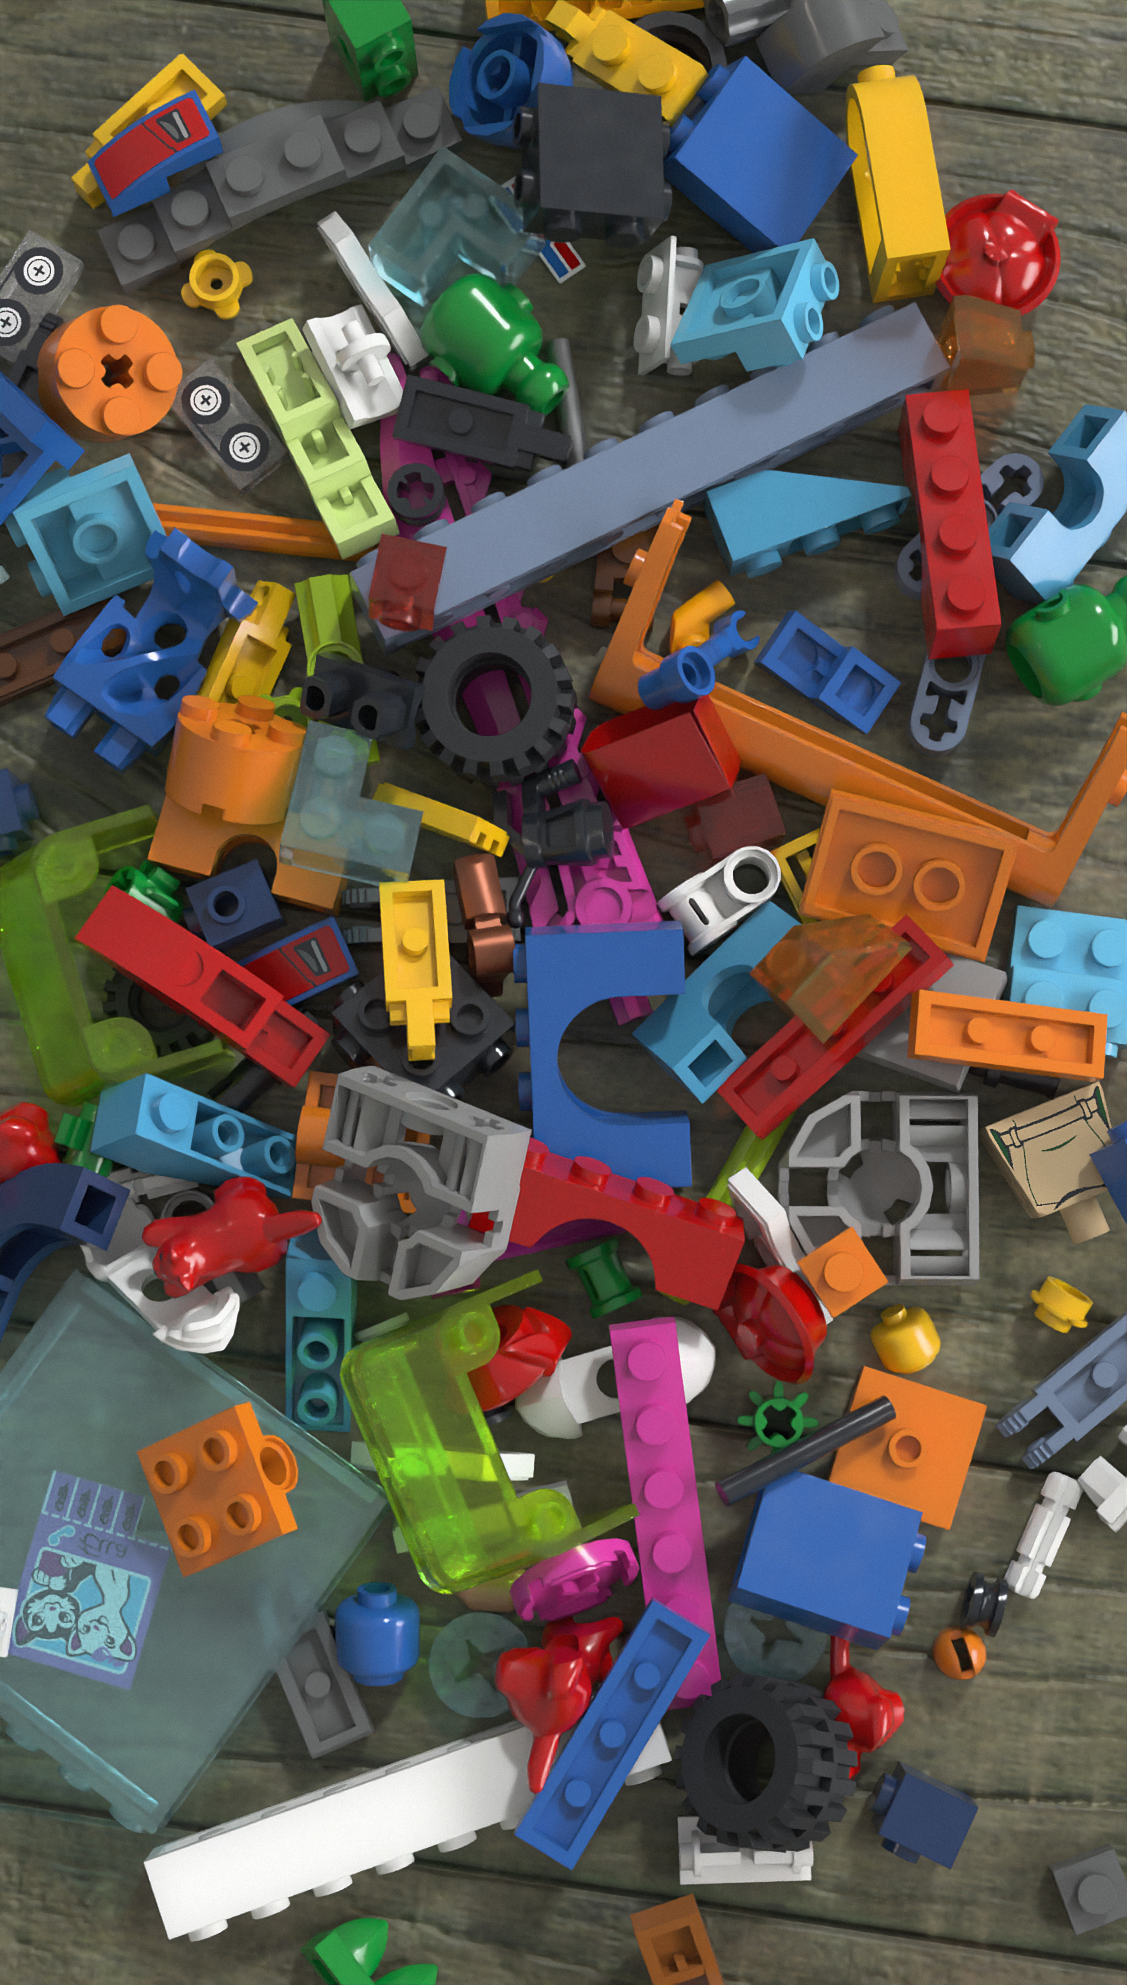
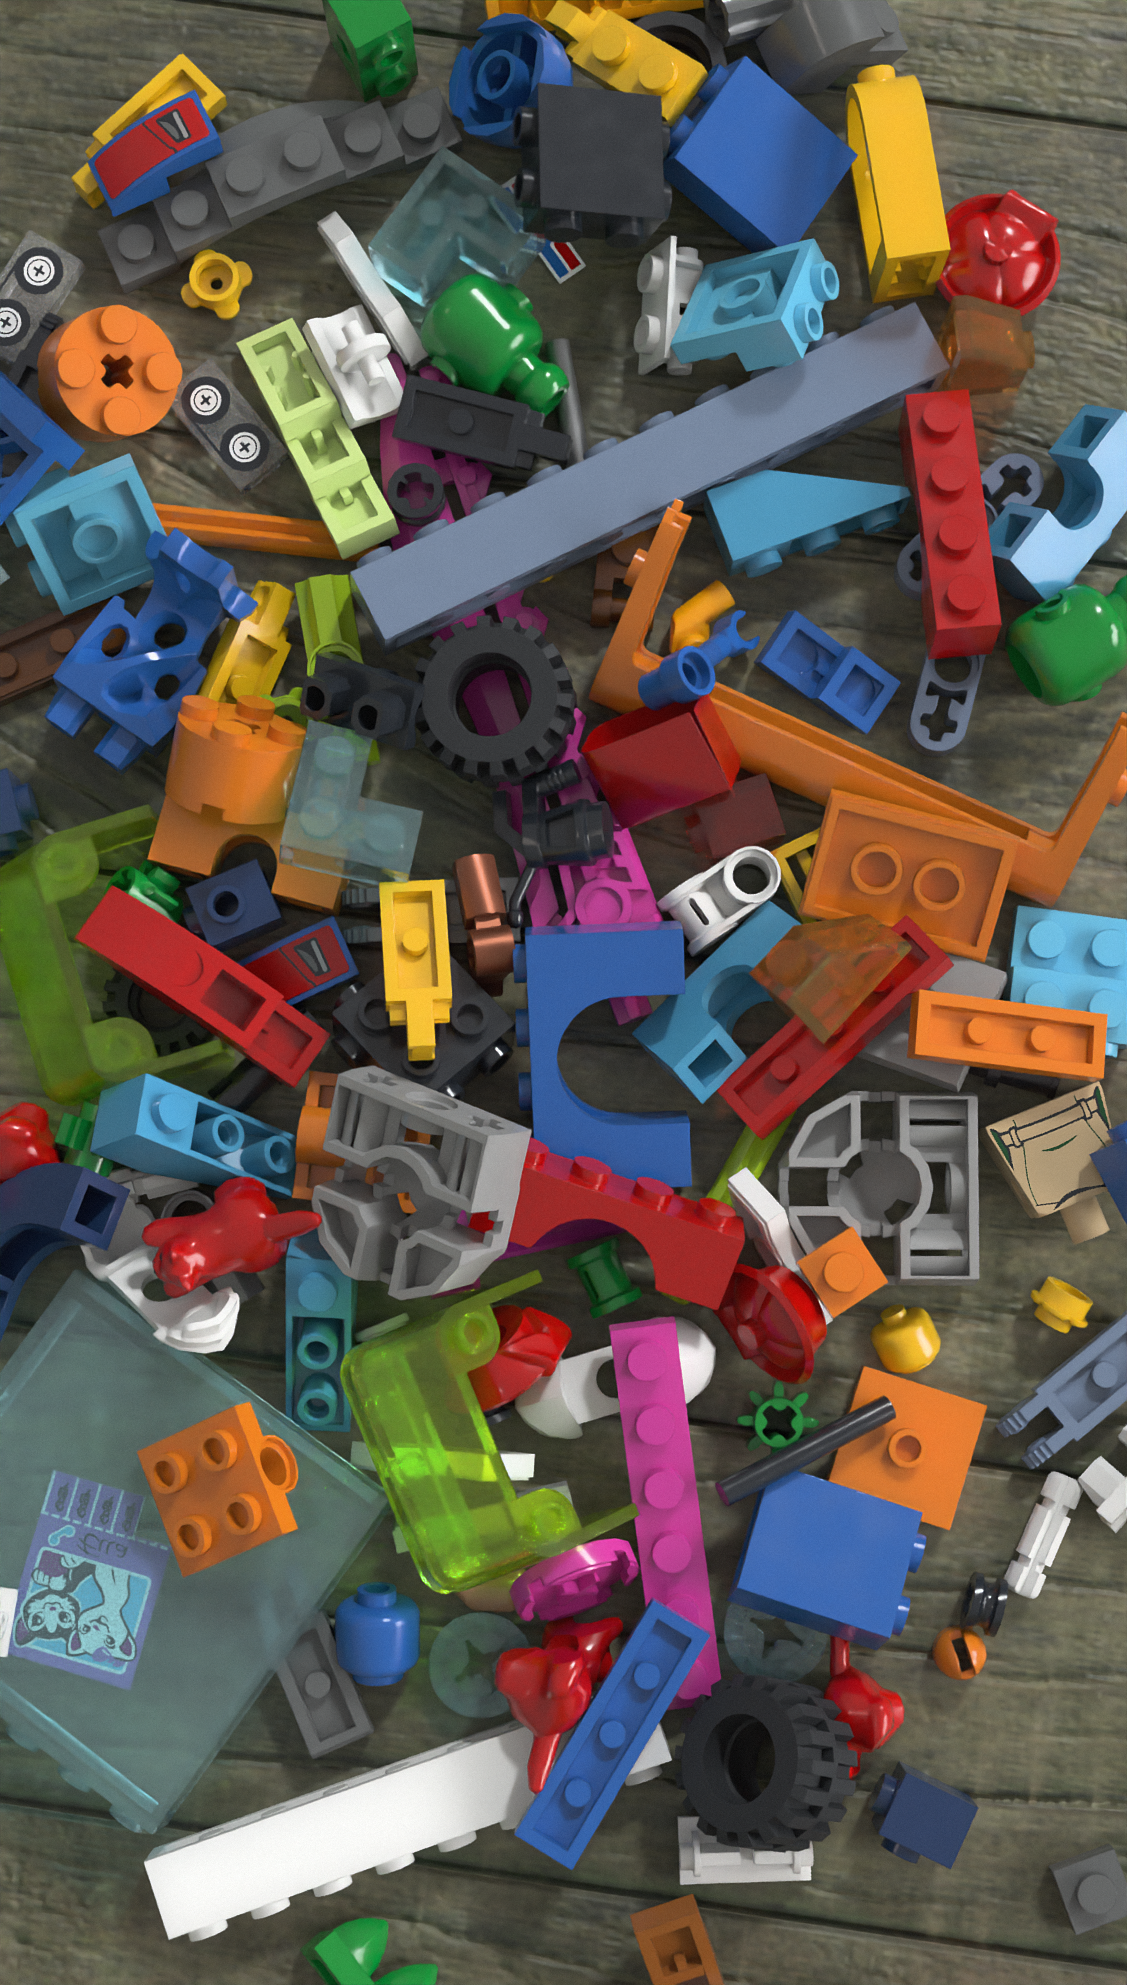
clear red brick [368,534,447,632] -> none
yellow tile [370,782,510,858] -> none

